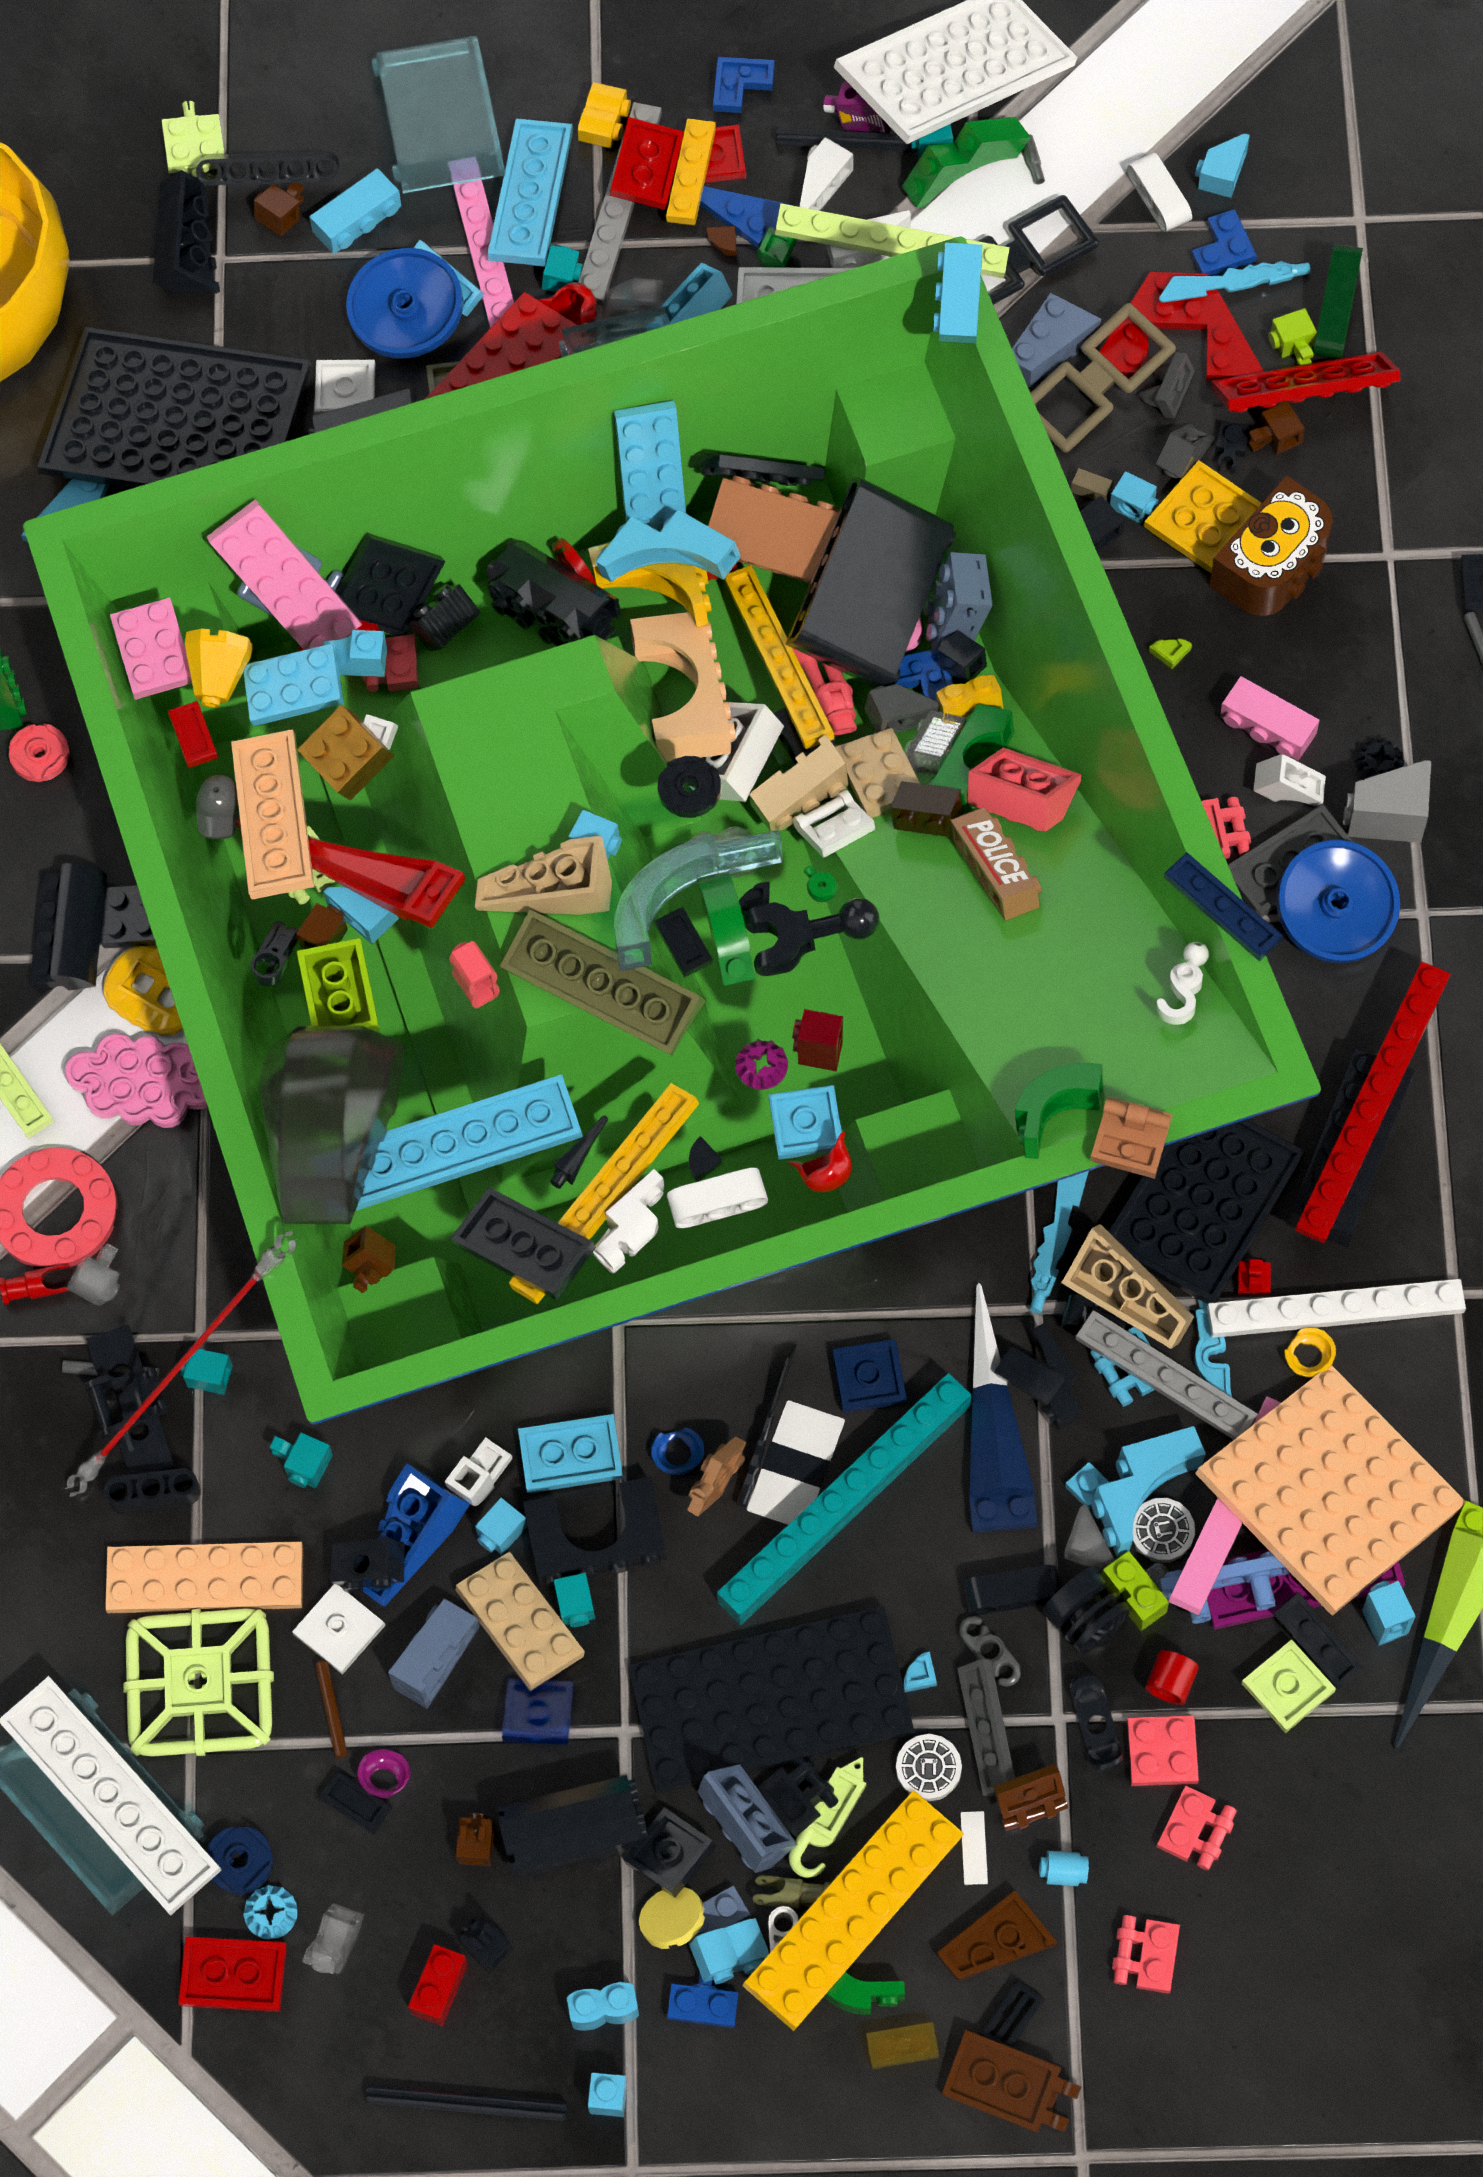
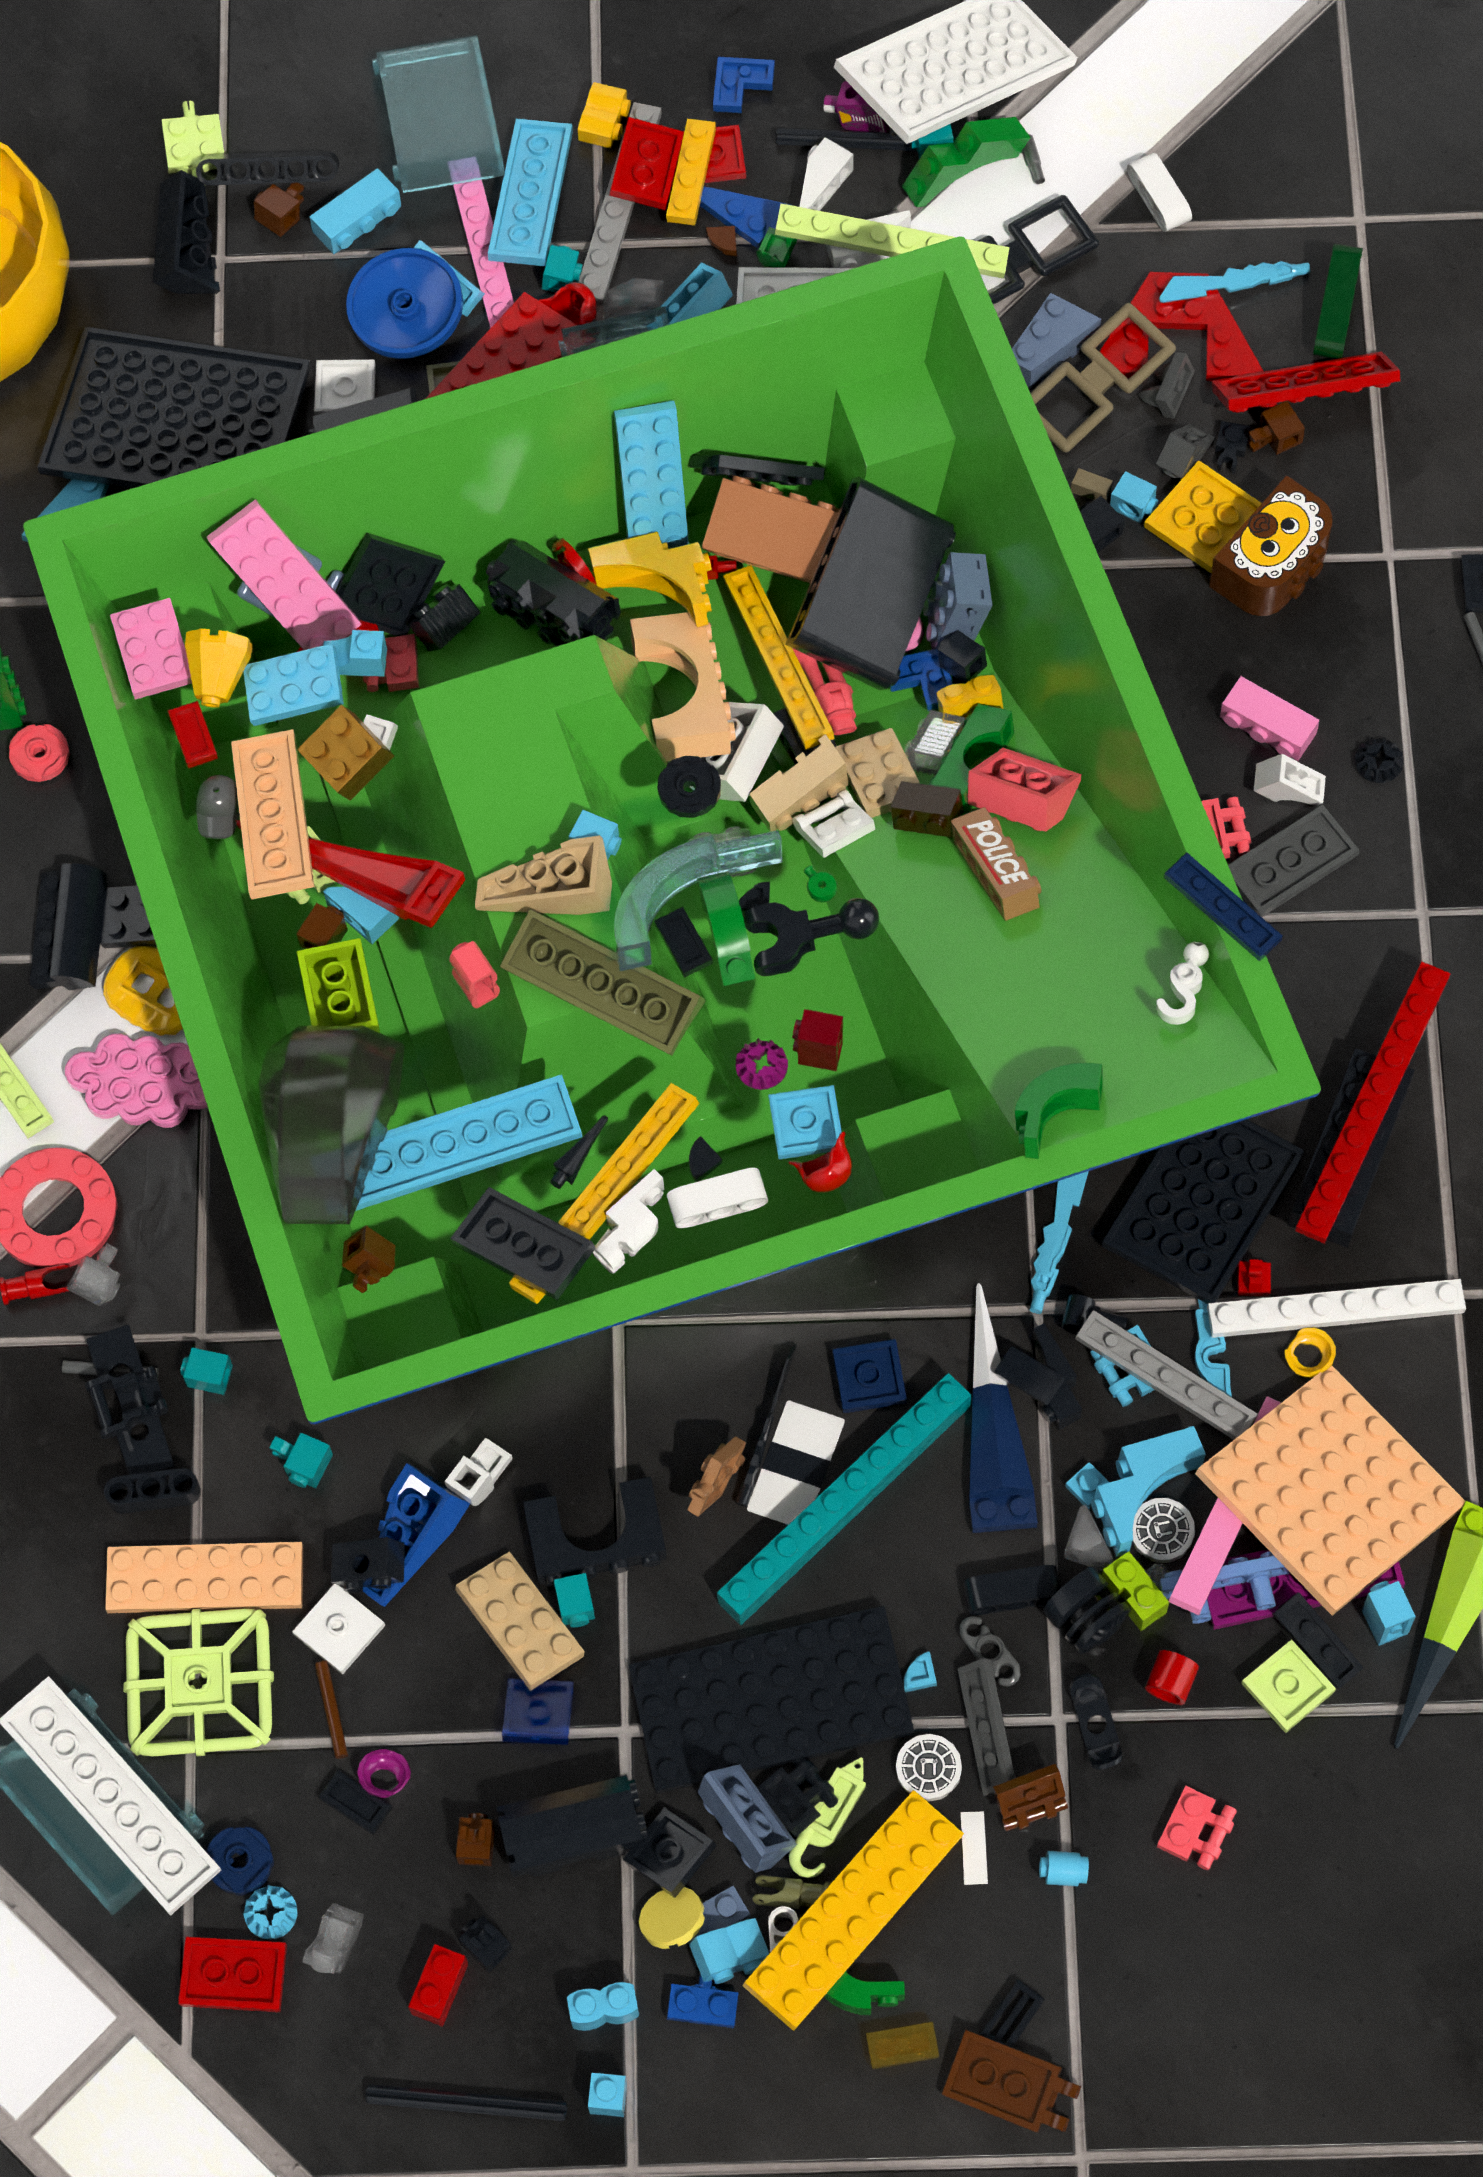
piece [65,1231,298,1497] -> none
black piece [251,921,299,986] -> none
sand blue wedge [388,1599,480,1709] -> none
medium azure brick [475,1498,528,1555] -> none
medium azure plate [518,1414,623,1494] -> none
medium azure arch [596,510,741,582] -> none
blue piece [651,1427,704,1476] -> none
dark grey slope [864,684,939,733] -> none
medium azure wedge [933,242,982,343] -> none
reddish brown wing [937,1890,1058,1981] -> none
tan wedge [1061,1224,1194,1349] -> none
nougat plate [1090,1097,1173,1179] -> none
coral plate [1112,1915,1180,1994] -> none
coral plate [1127,1716,1199,1786] -> none
lime tile [1149,639,1192,669] -> none
blue plate [1191,209,1257,276] -> none
medium azure slope [1195,134,1250,198] -> none
lime brick [1268,308,1317,366] -> none
blue dish [1276,840,1400,963] -> none
light grey slope [1343,760,1431,843] -> none

